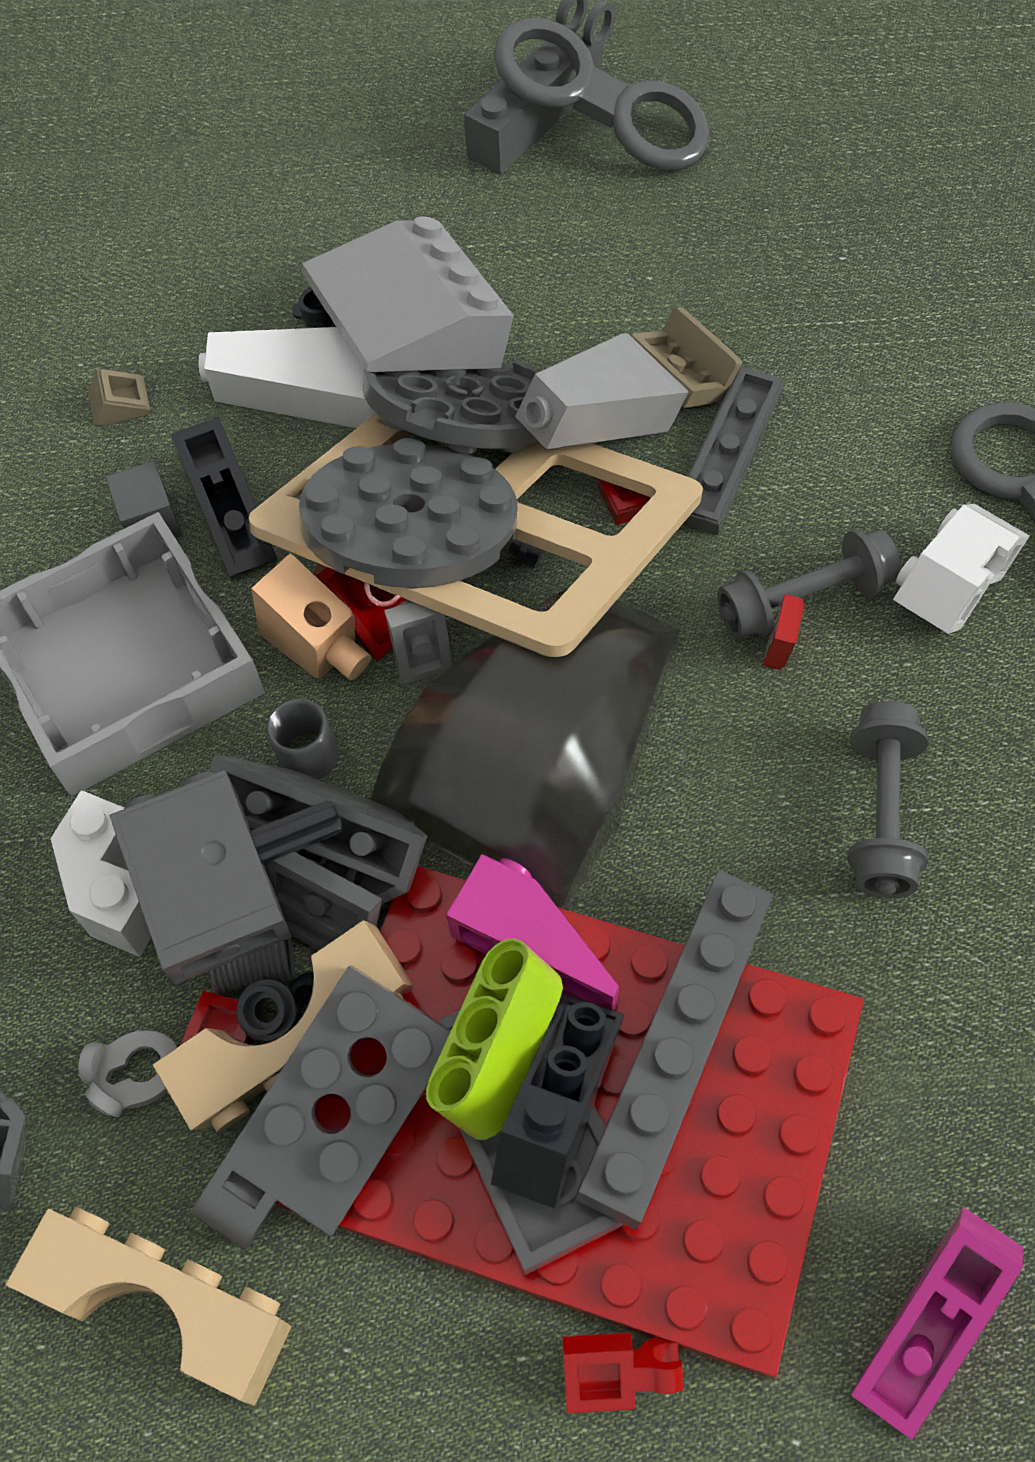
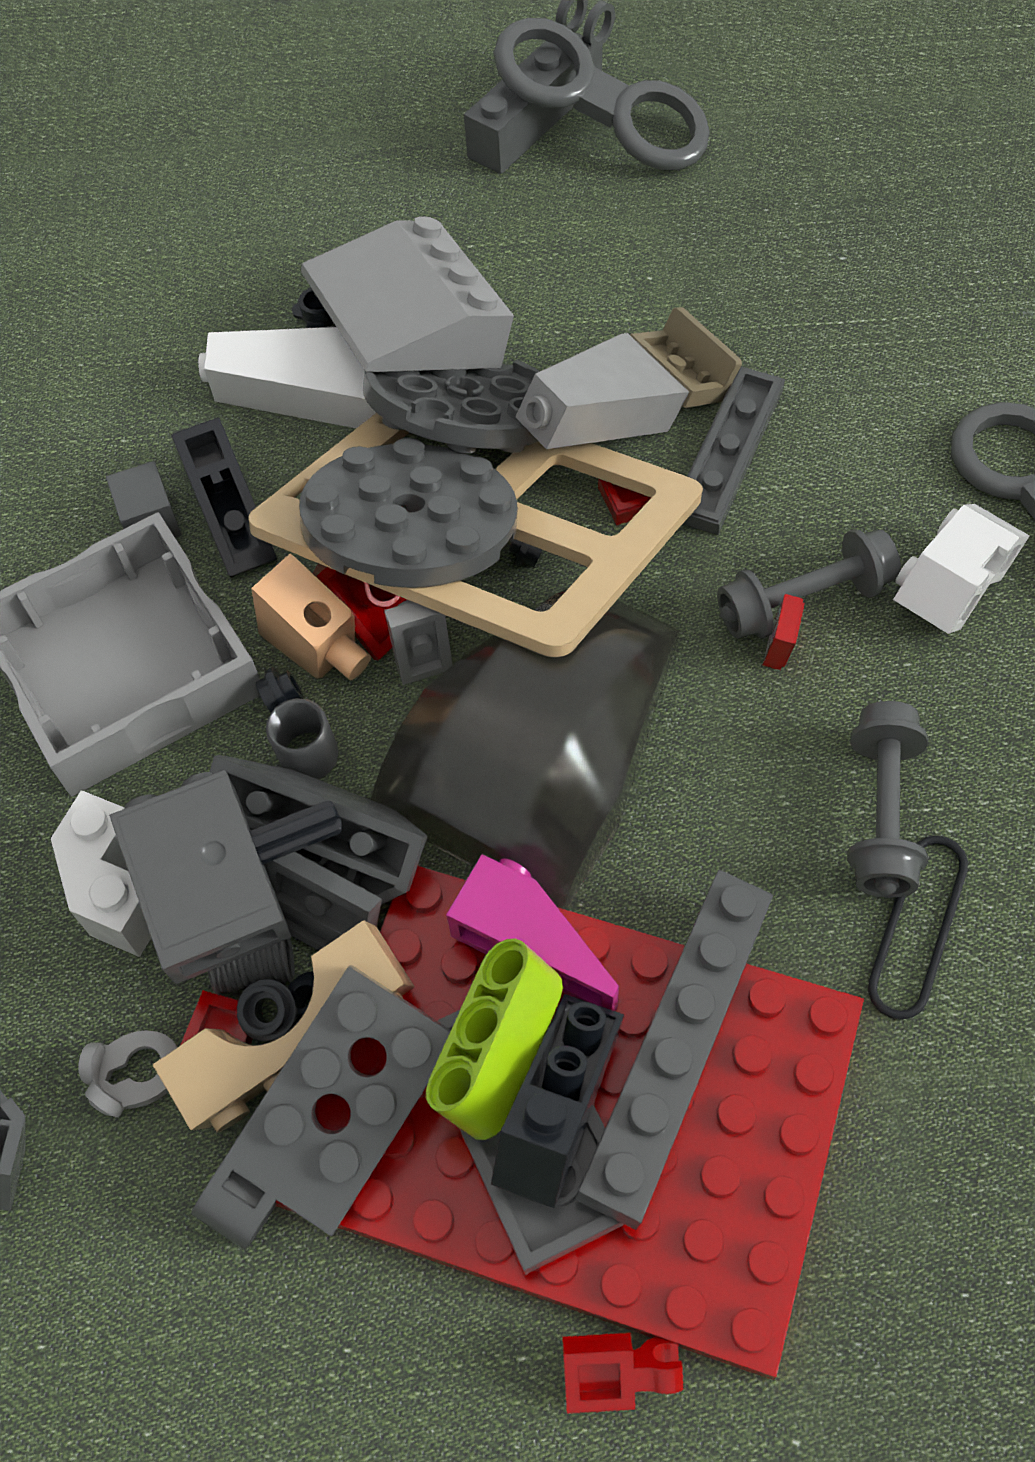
tan arch [5,1207,292,1406] -> none
dark tan slope [88,368,151,426] -> none
dark pink slope [851,1207,1023,1440] -> none
none -> black plate [256,666,304,713]
none -> black piece [868,835,968,1020]

